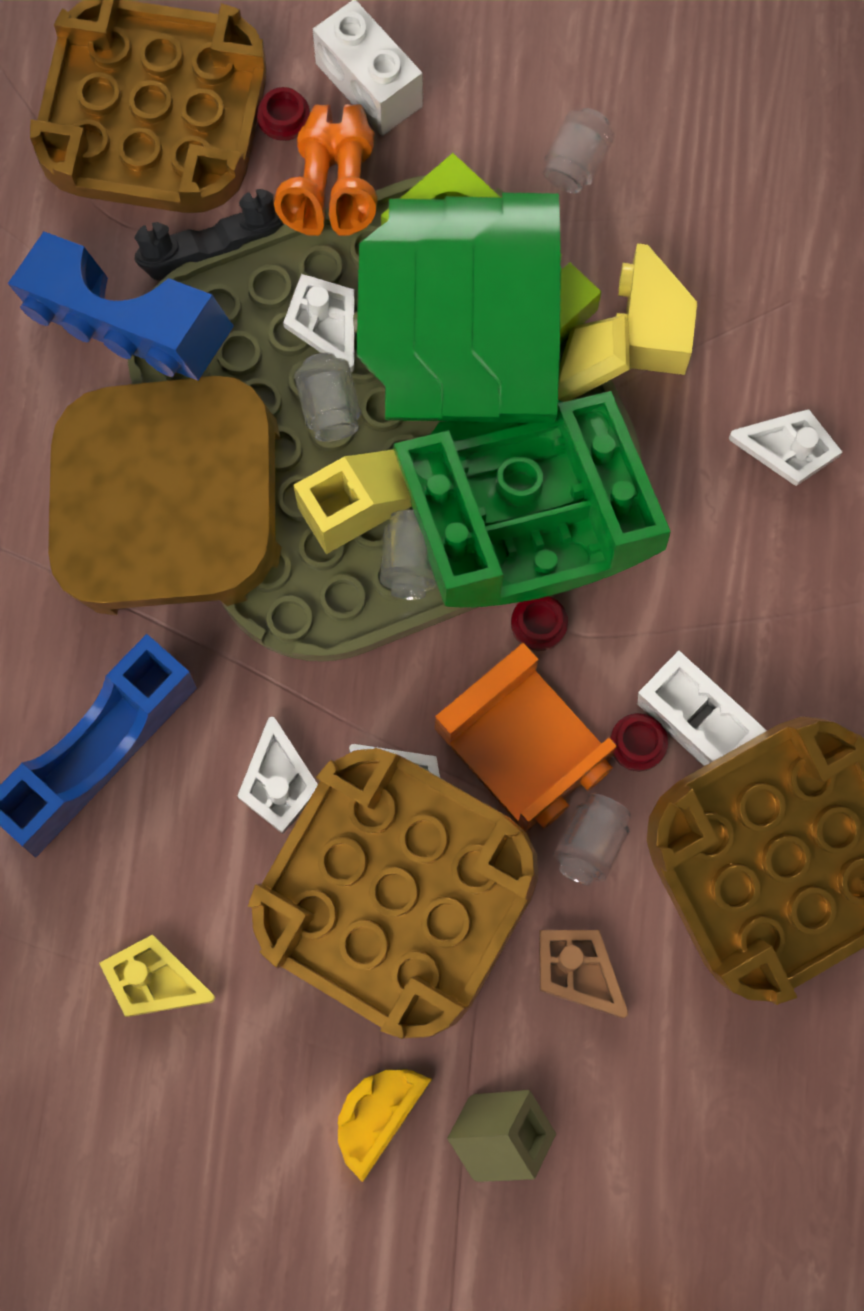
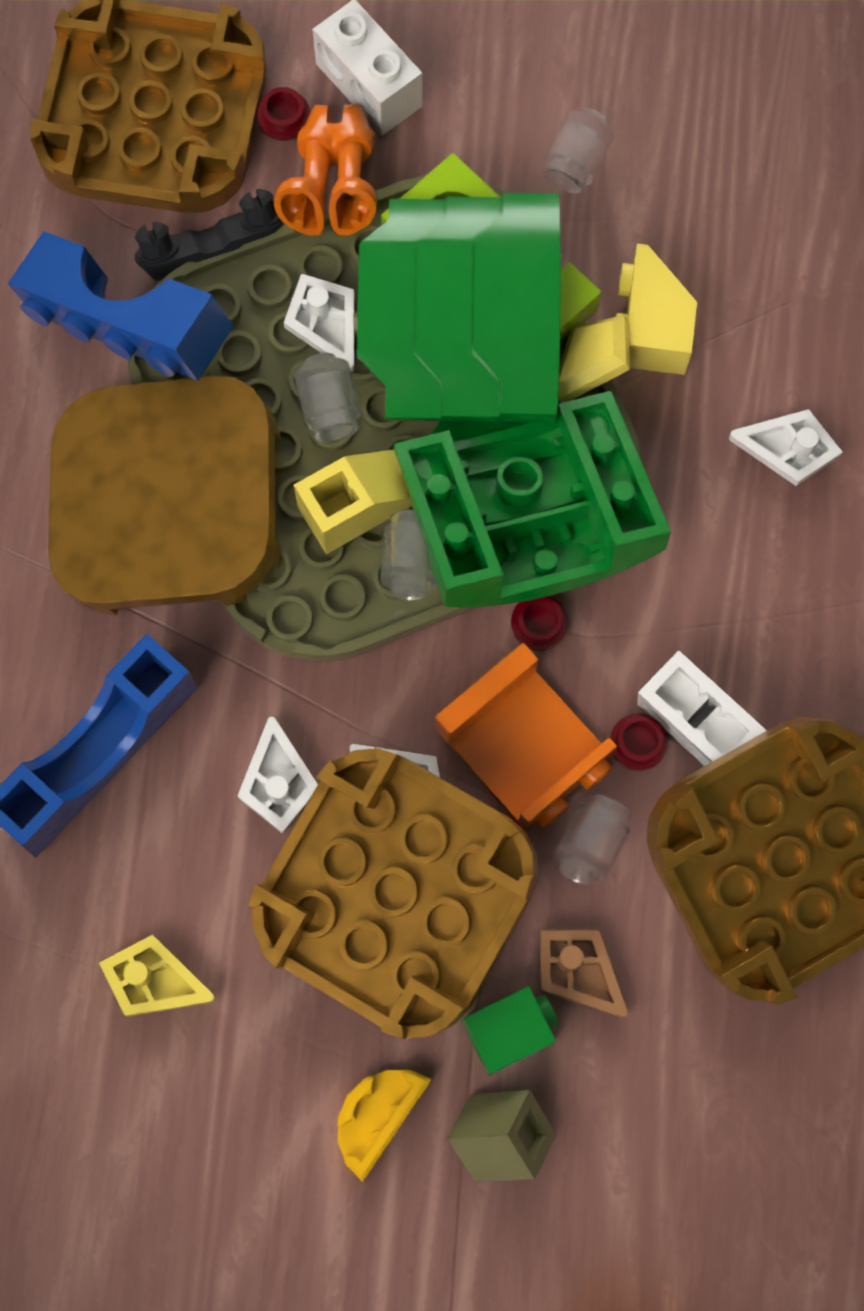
none -> green brick [462,986,560,1077]

